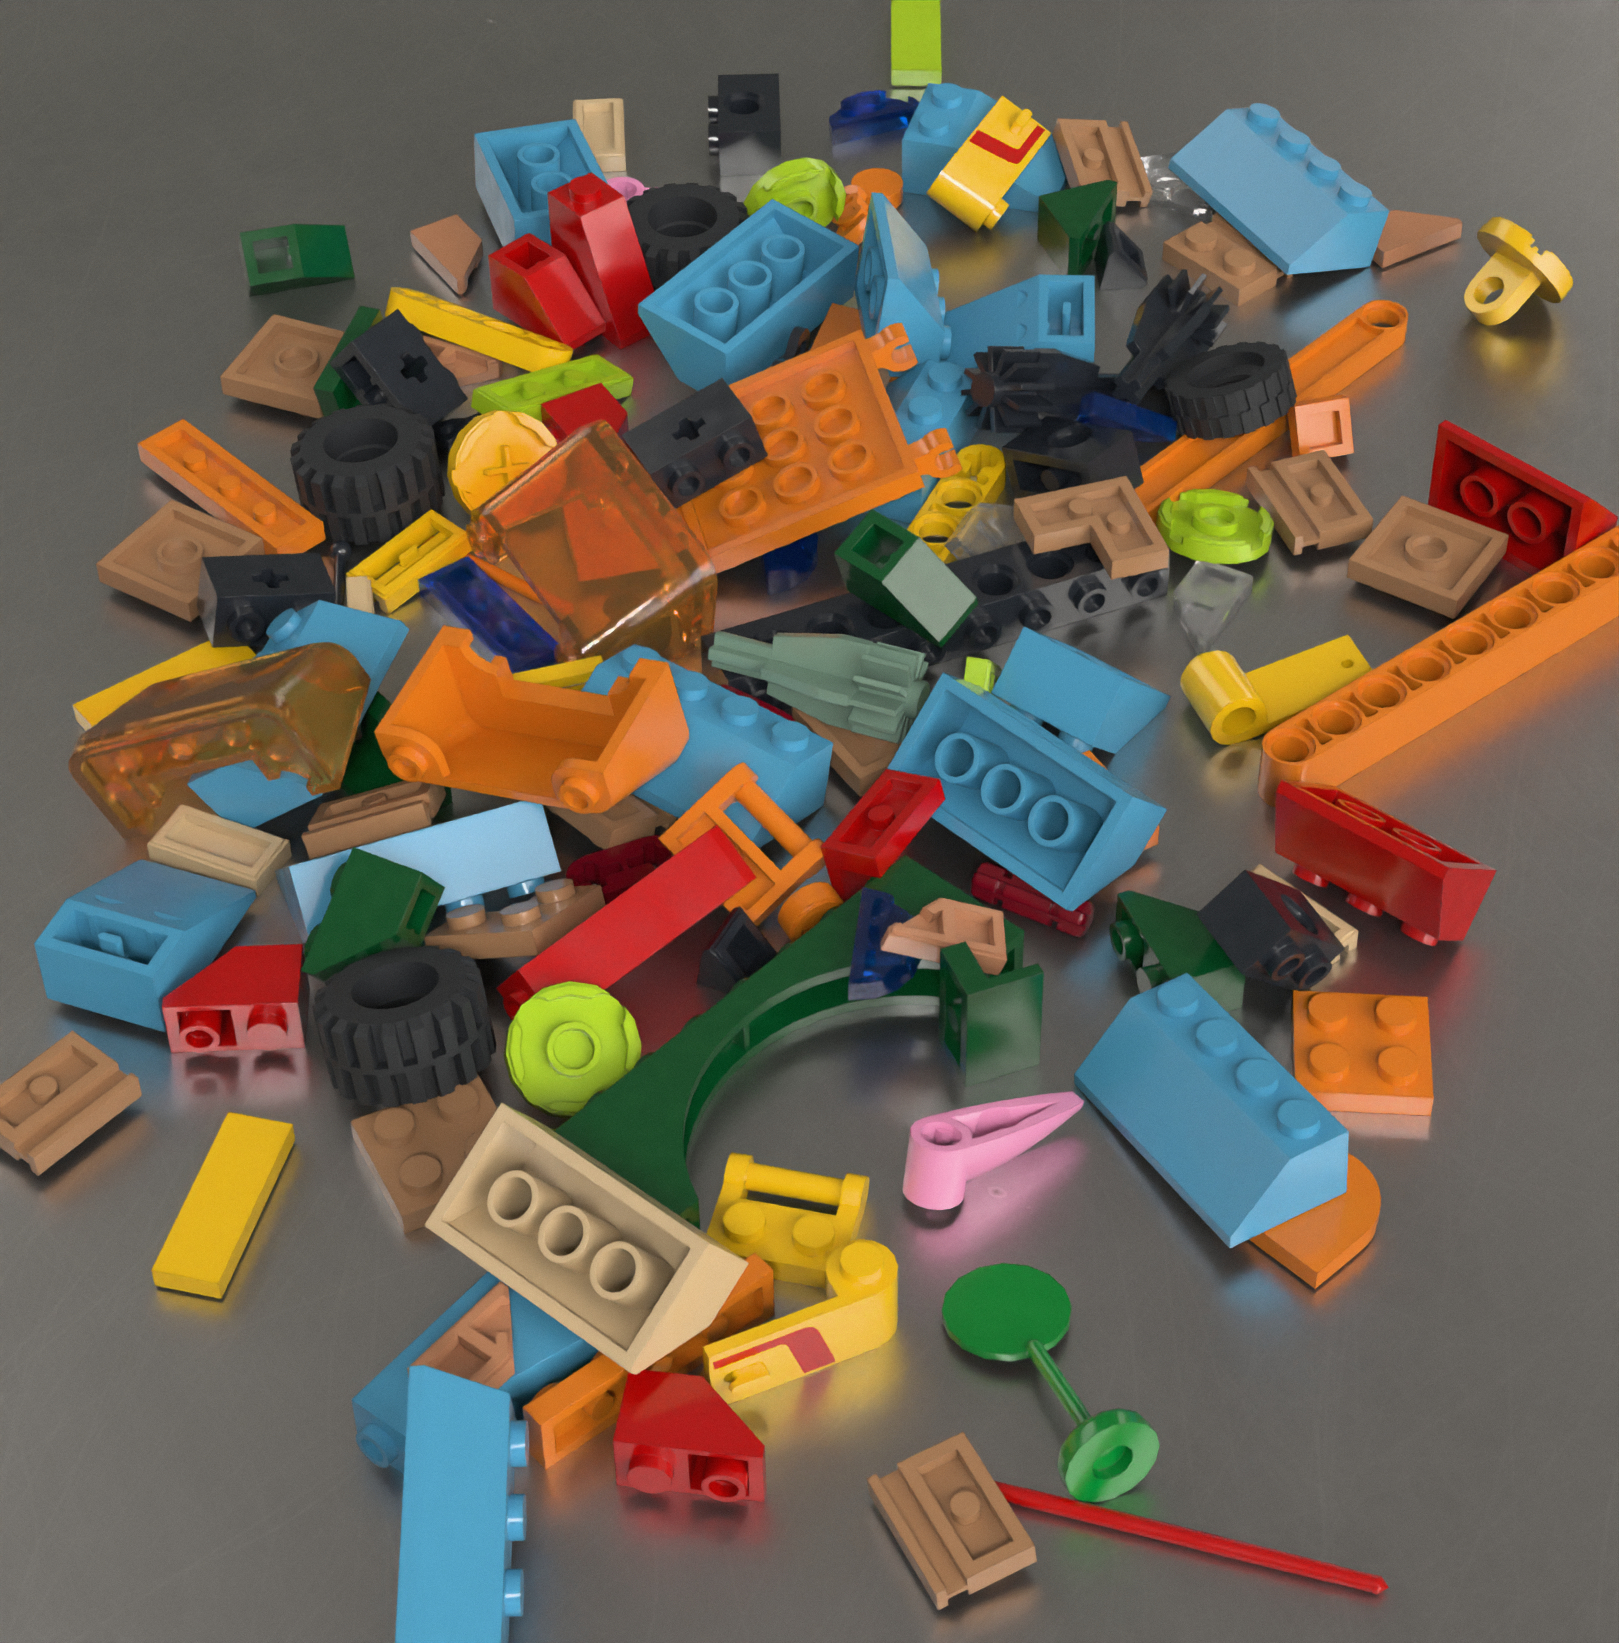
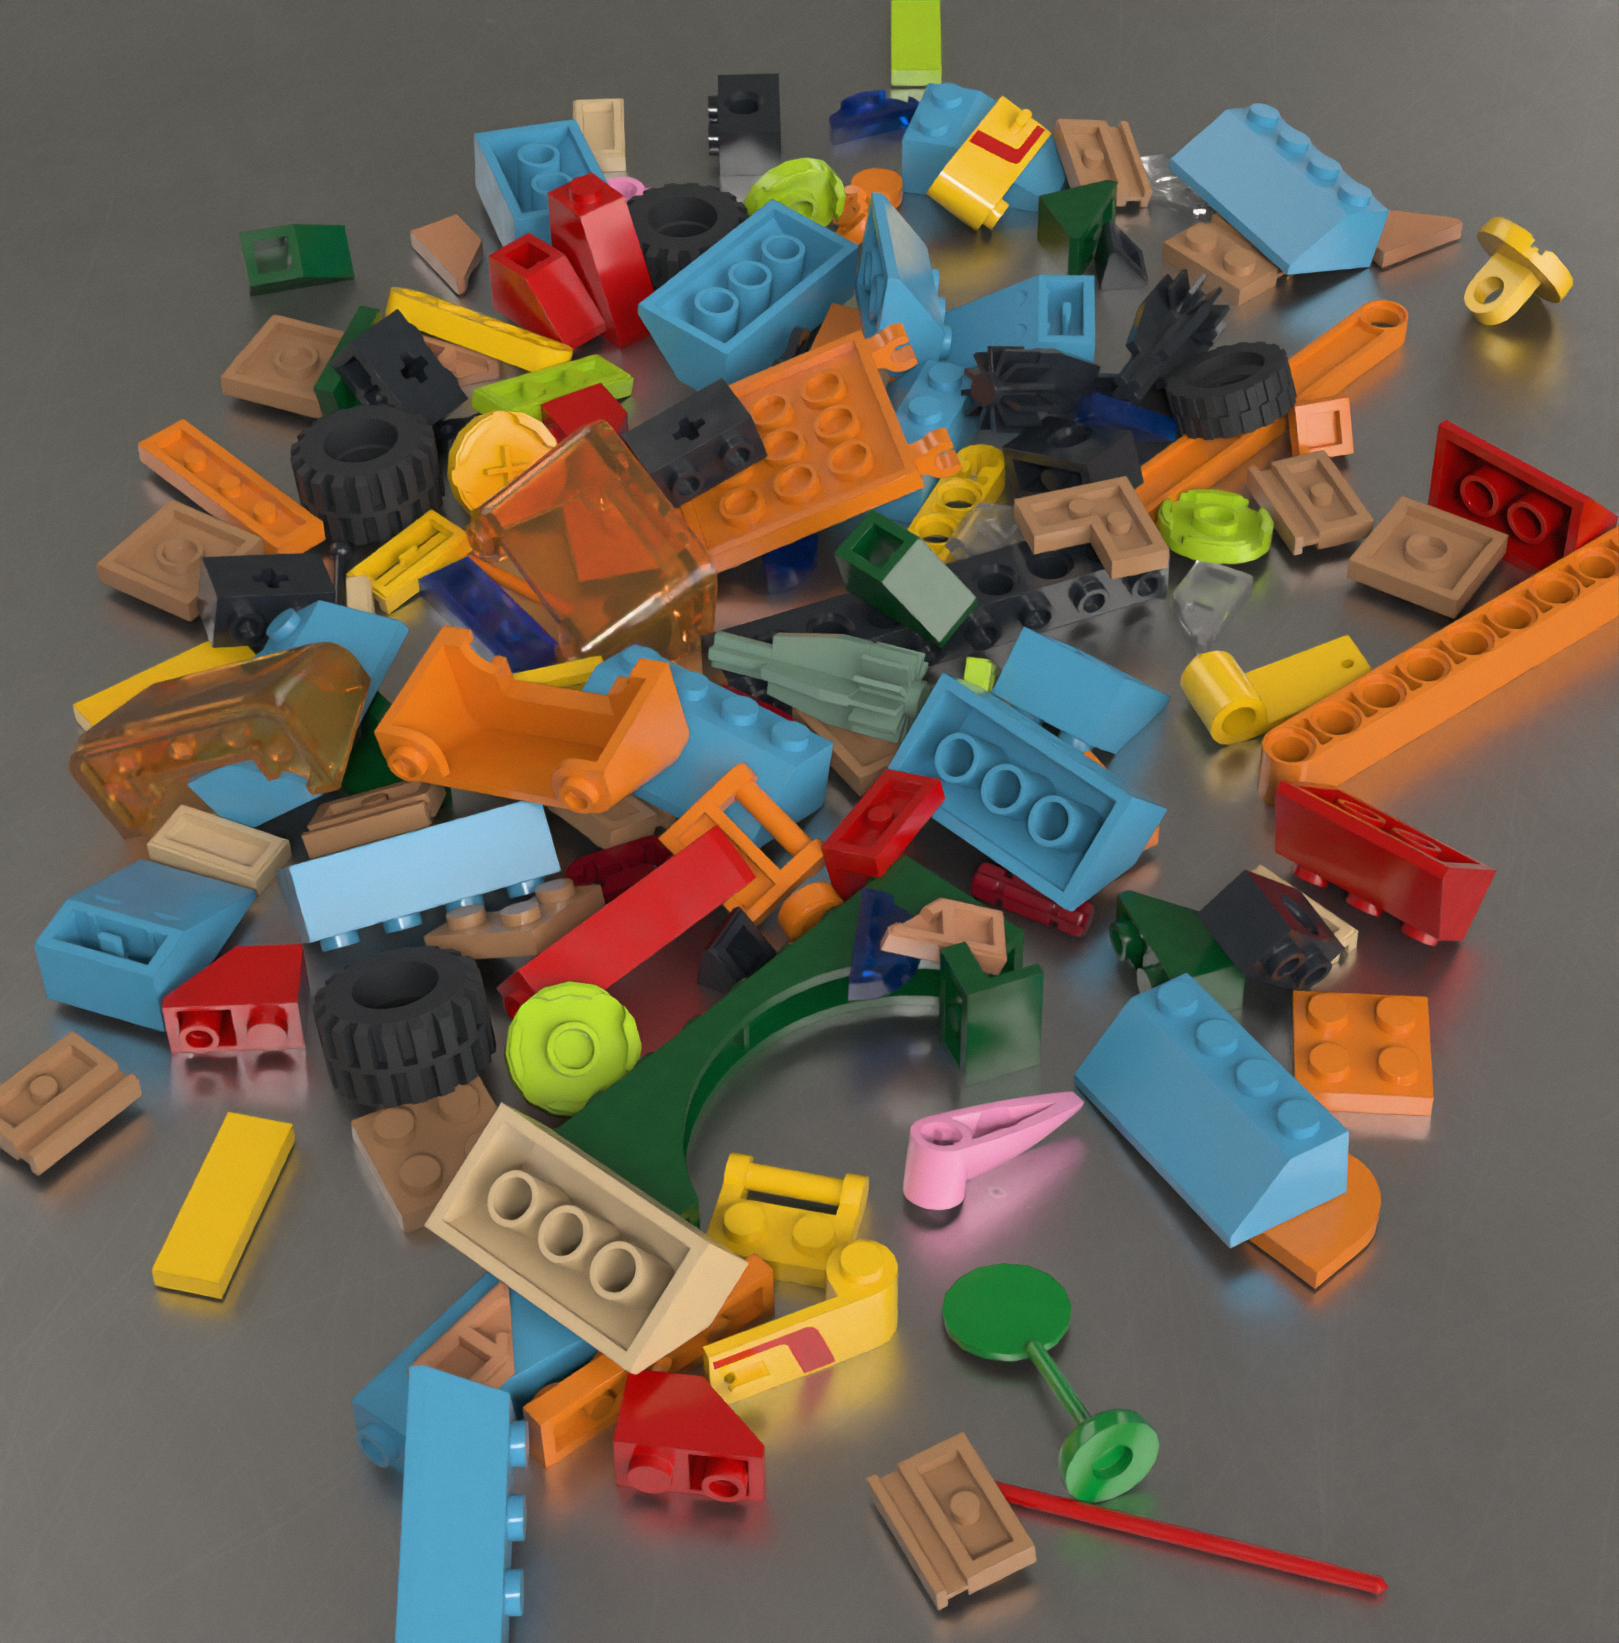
dark green slope [301,847,445,983] -> none

